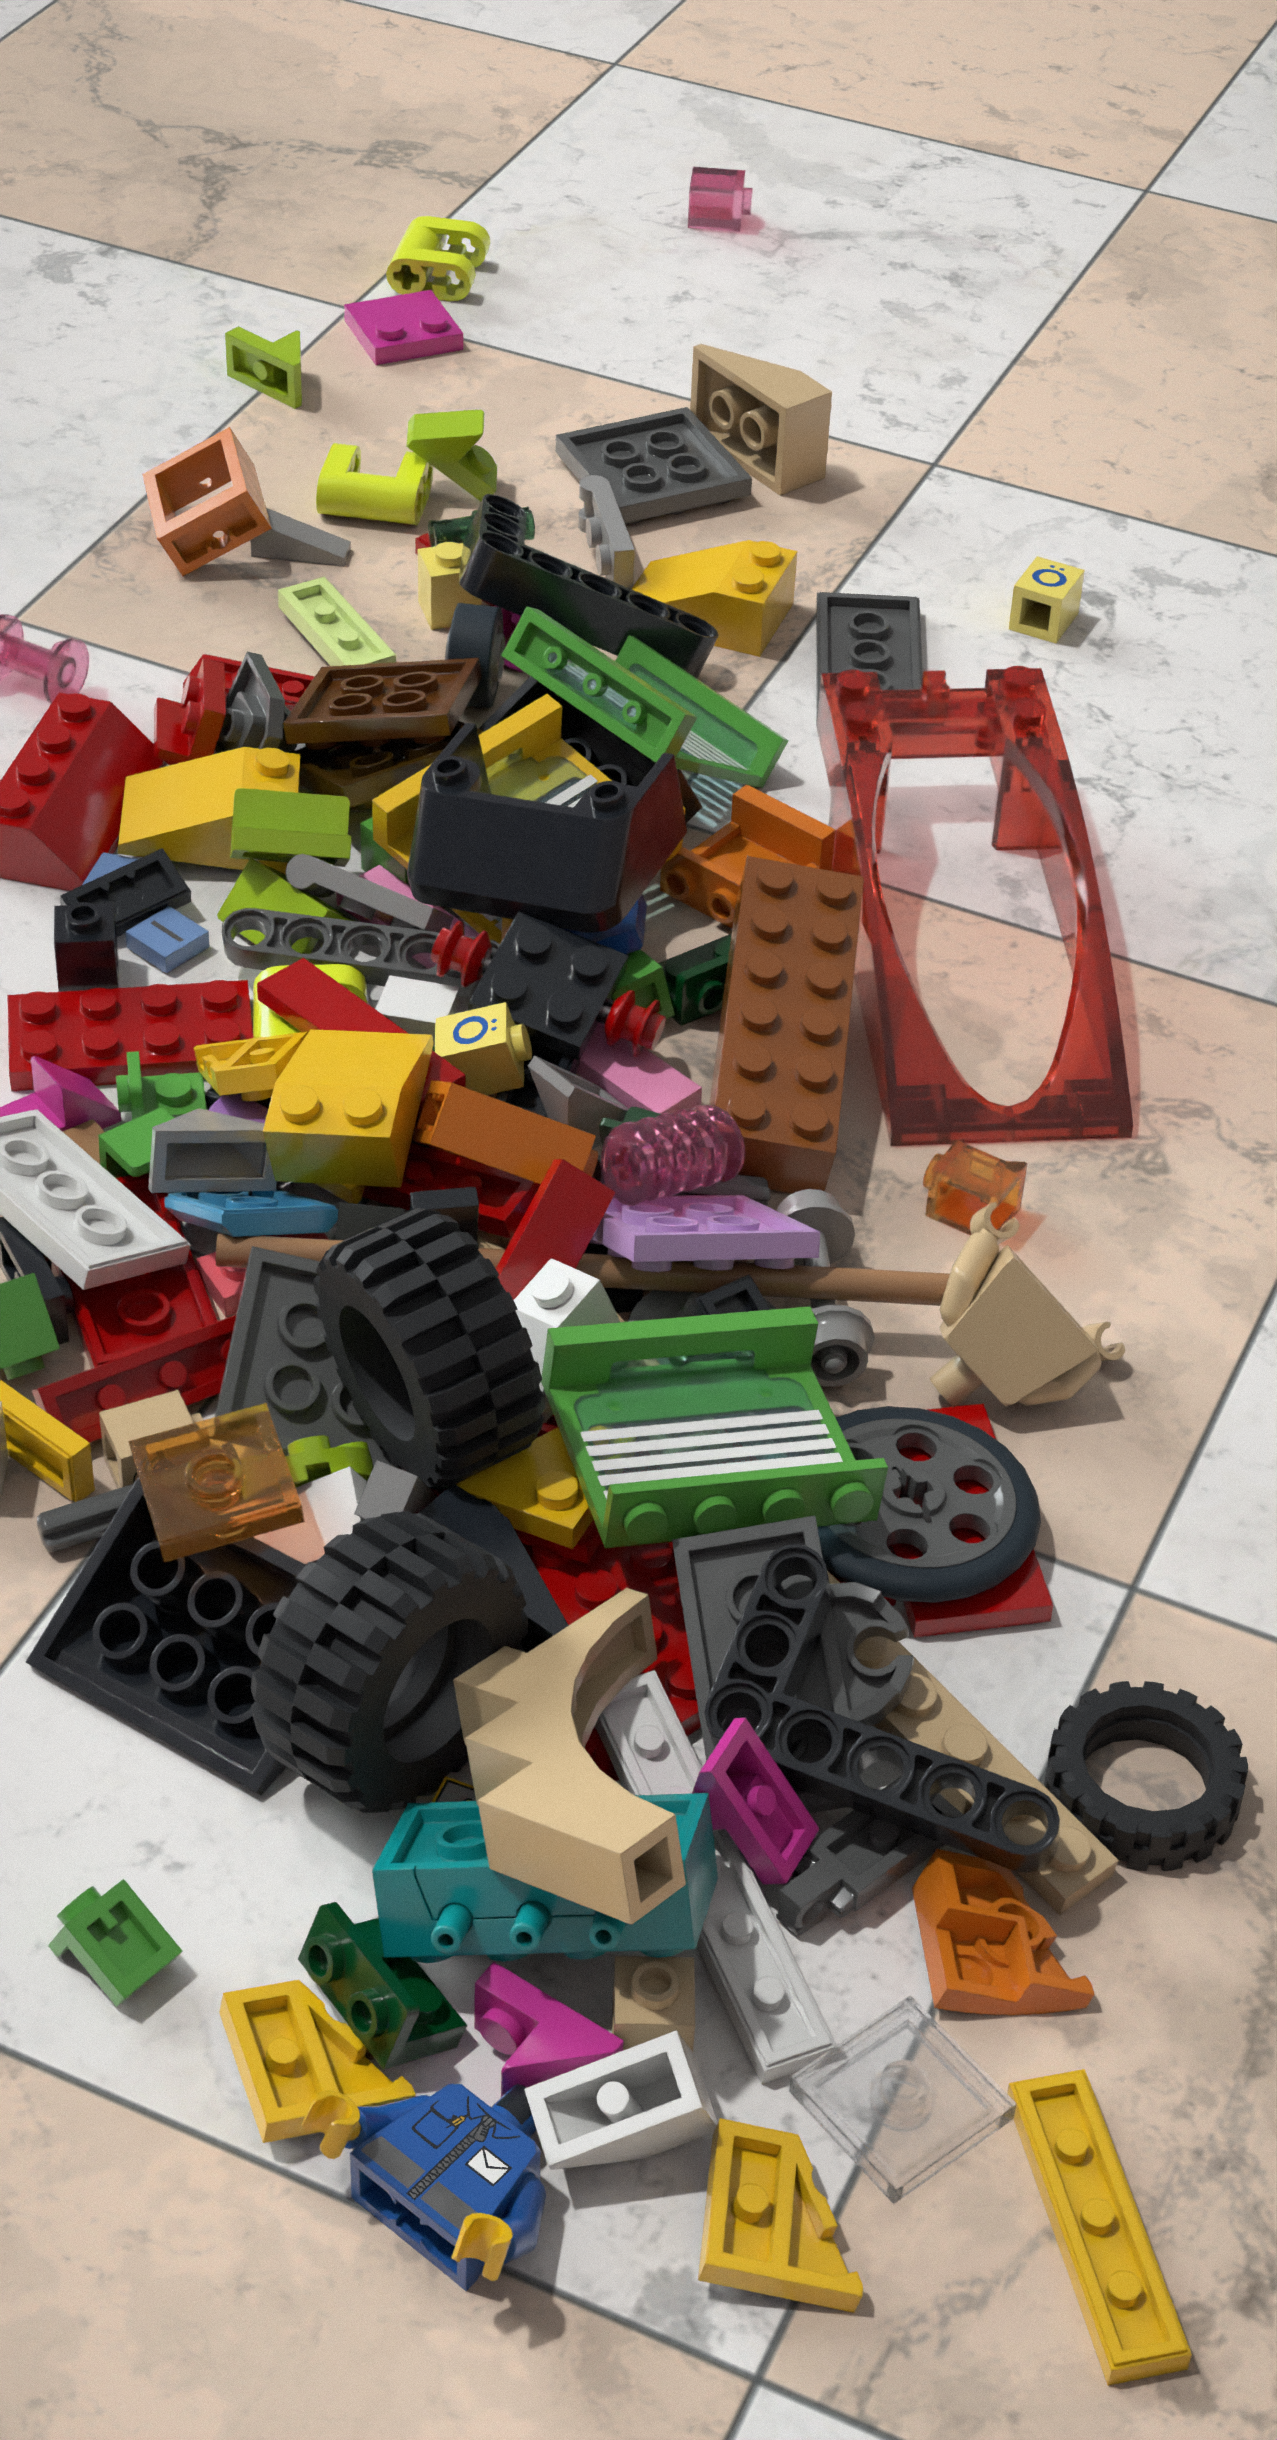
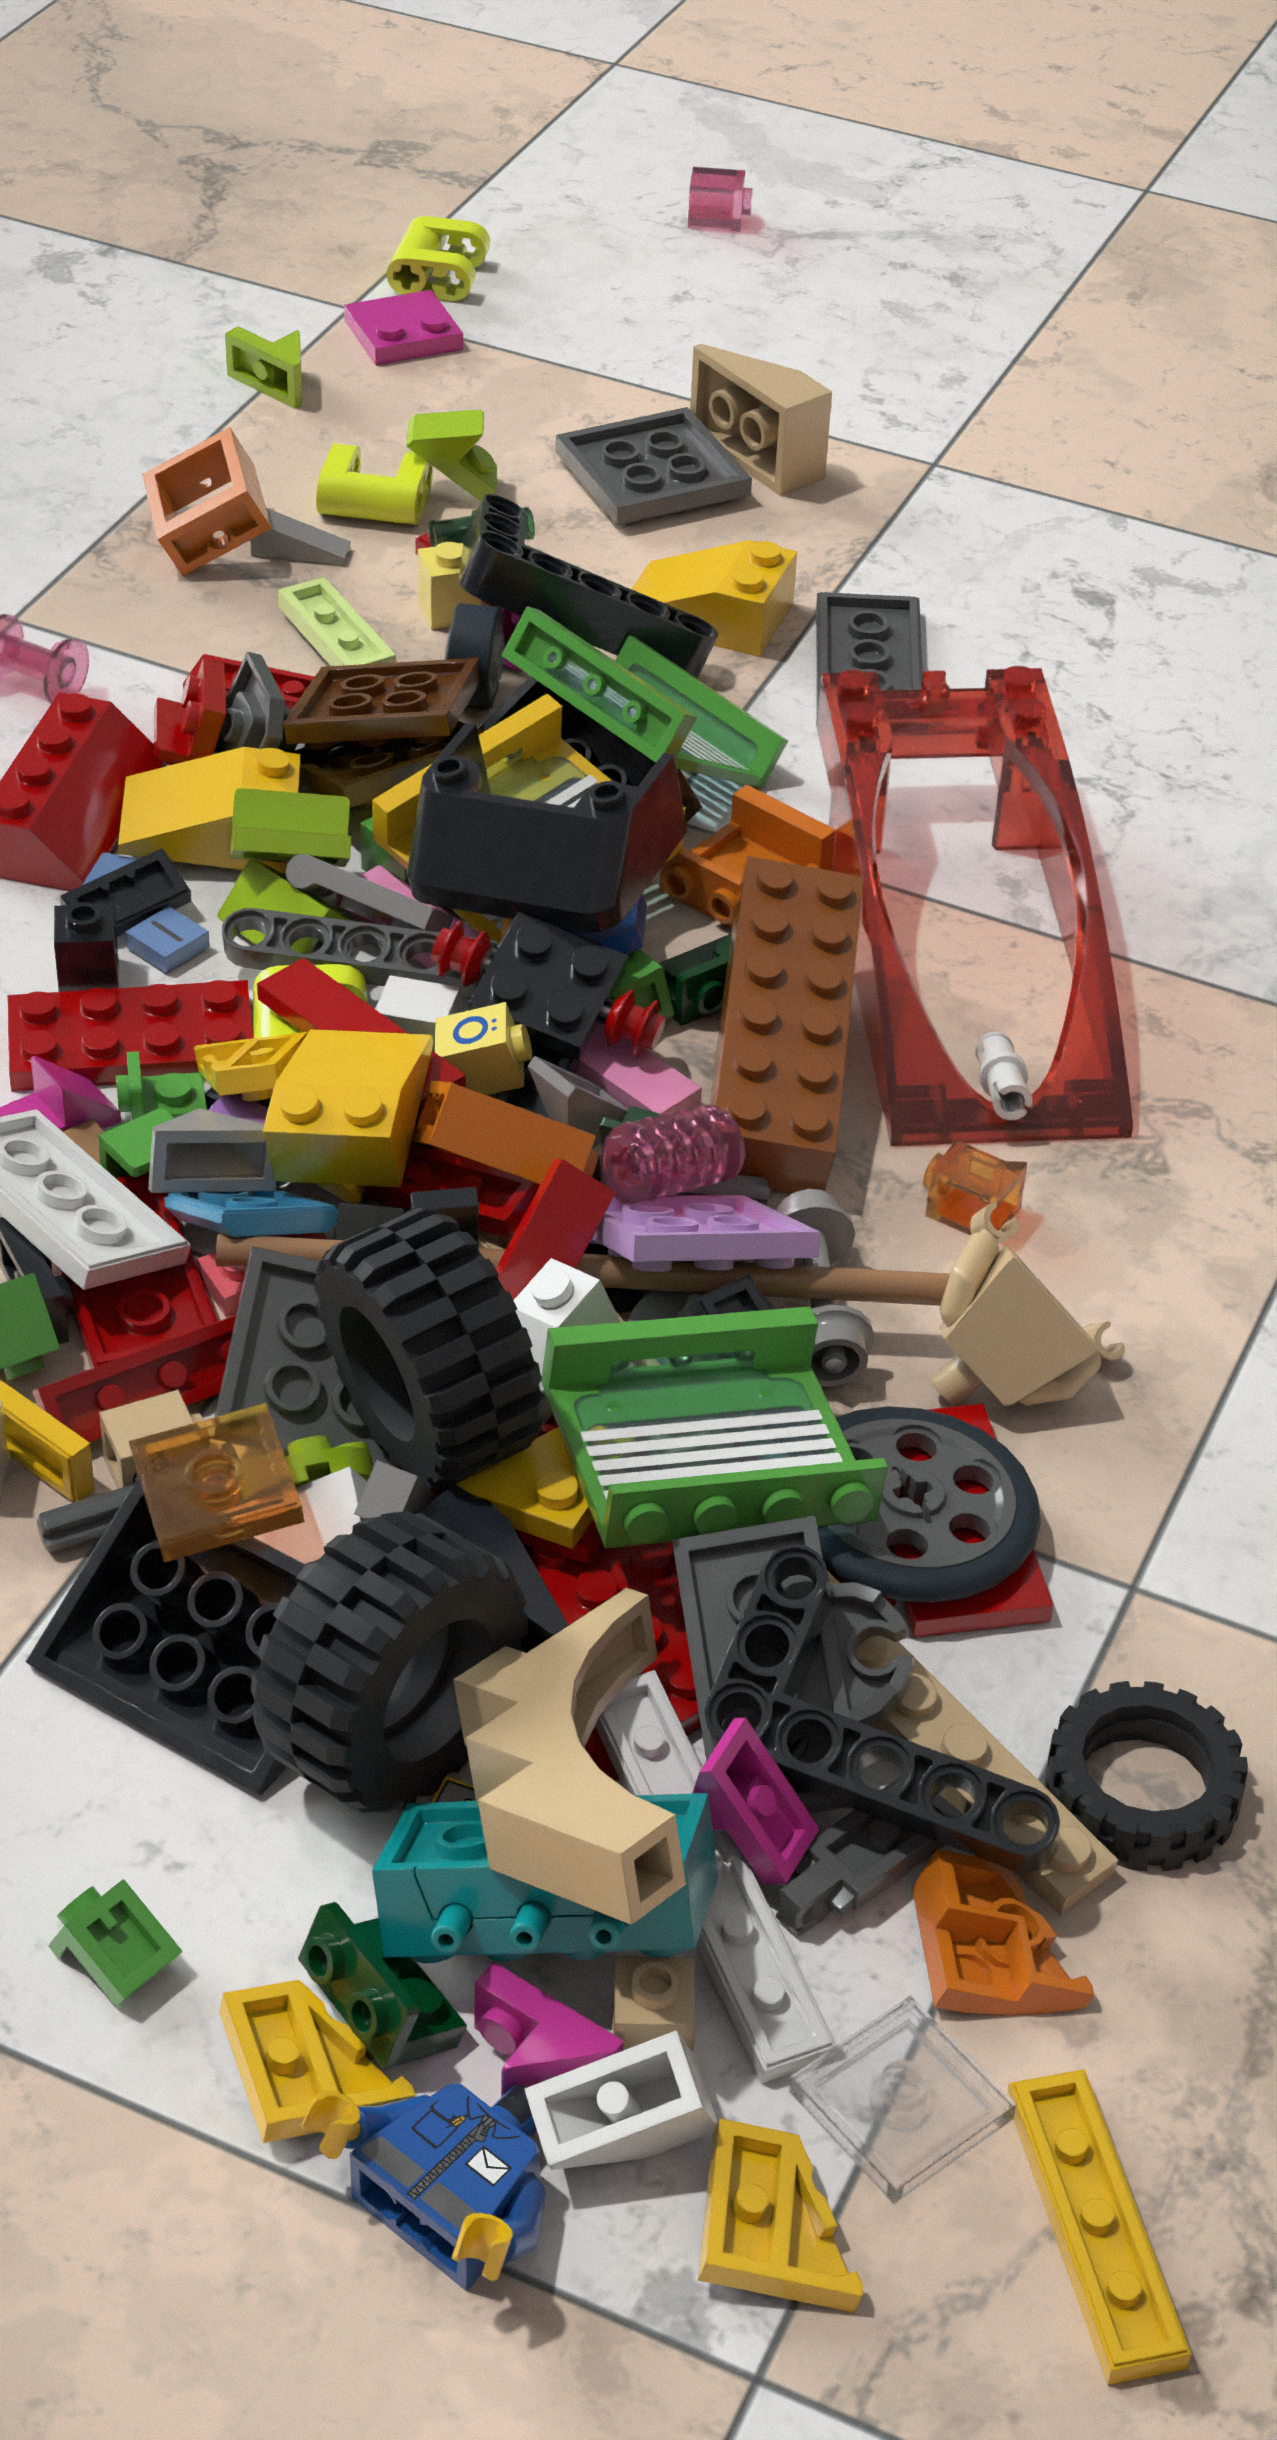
light grey plate [578,475,635,589] -> none
light yellow brick [1008,556,1085,644] -> none
none -> white pin [975,1031,1032,1120]

